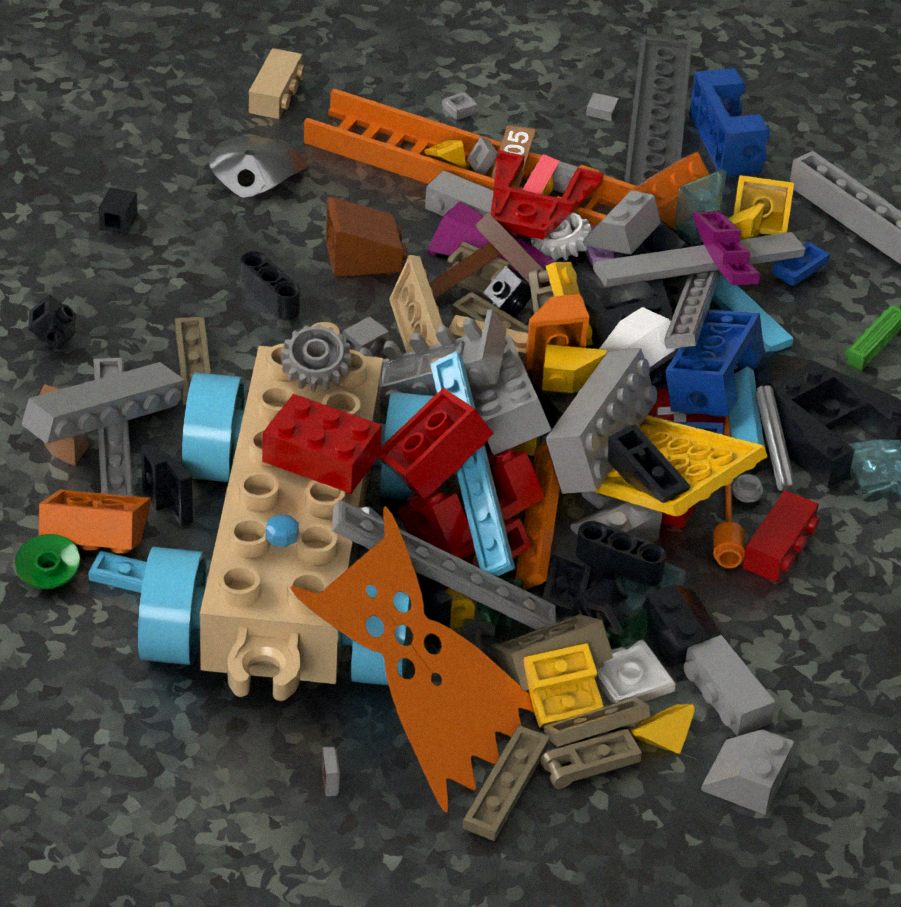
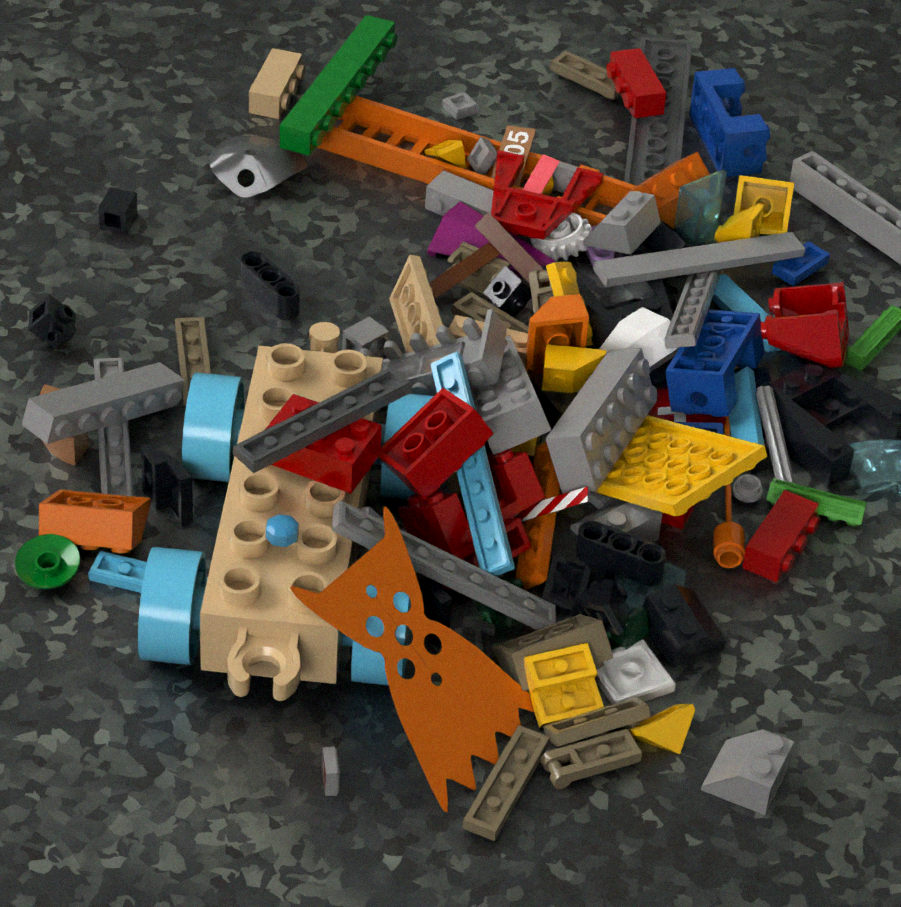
light grey gear [281,324,351,392] -> none
dark orange slope [326,197,407,277] -> none
yellow piece [445,588,475,629] -> none
light grey tile [586,93,619,121] -> none
black slope [608,424,690,503] -> none
light grey brick [684,635,776,736] -> none
magenta slope [693,211,760,285] -> none
none -> dark grey tile [233,367,412,473]
none -> green brick [279,15,398,156]
none -> sticker [512,486,588,522]
none -> dark tan plate [550,51,620,100]
none -> red brick [606,48,666,118]
none -> red windscreen [761,282,849,368]
none -> bright green piece [766,478,868,526]

